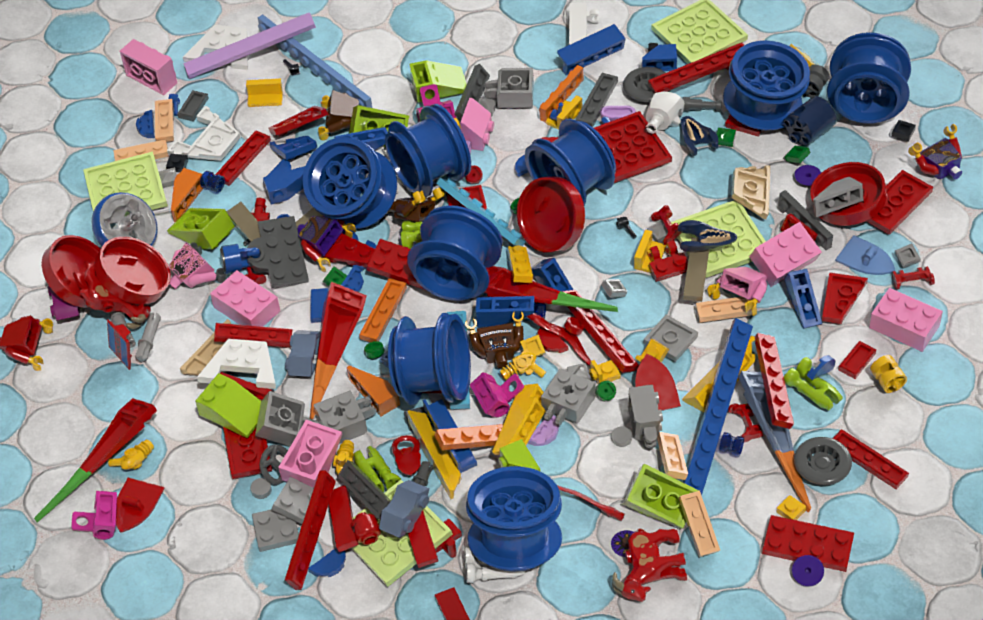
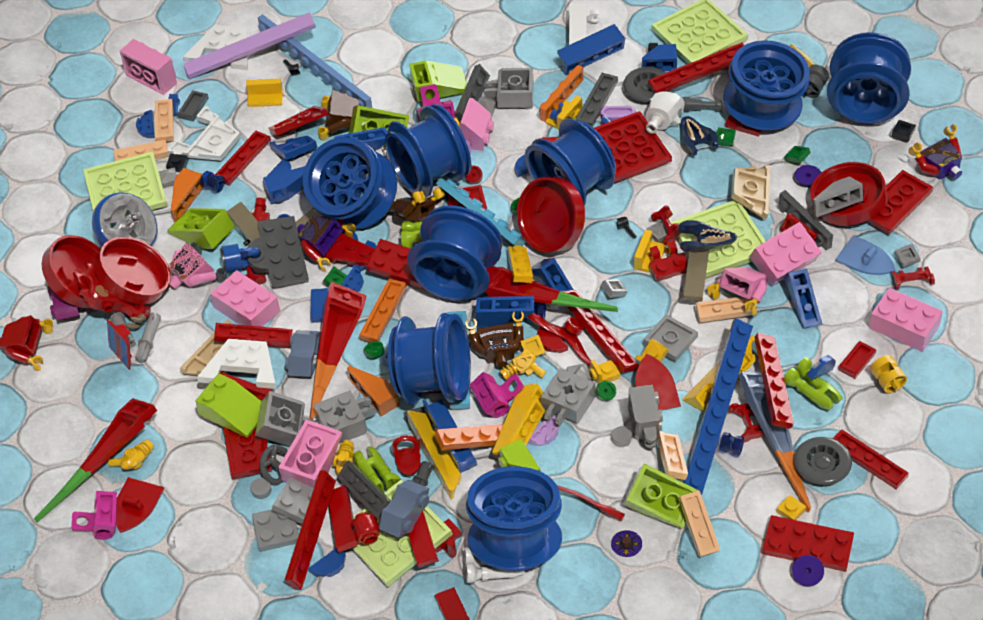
red animal [612,528,687,602] -> none
dark blue cylinder [783,96,836,146] -> none
red wing [822,272,868,324] -> none

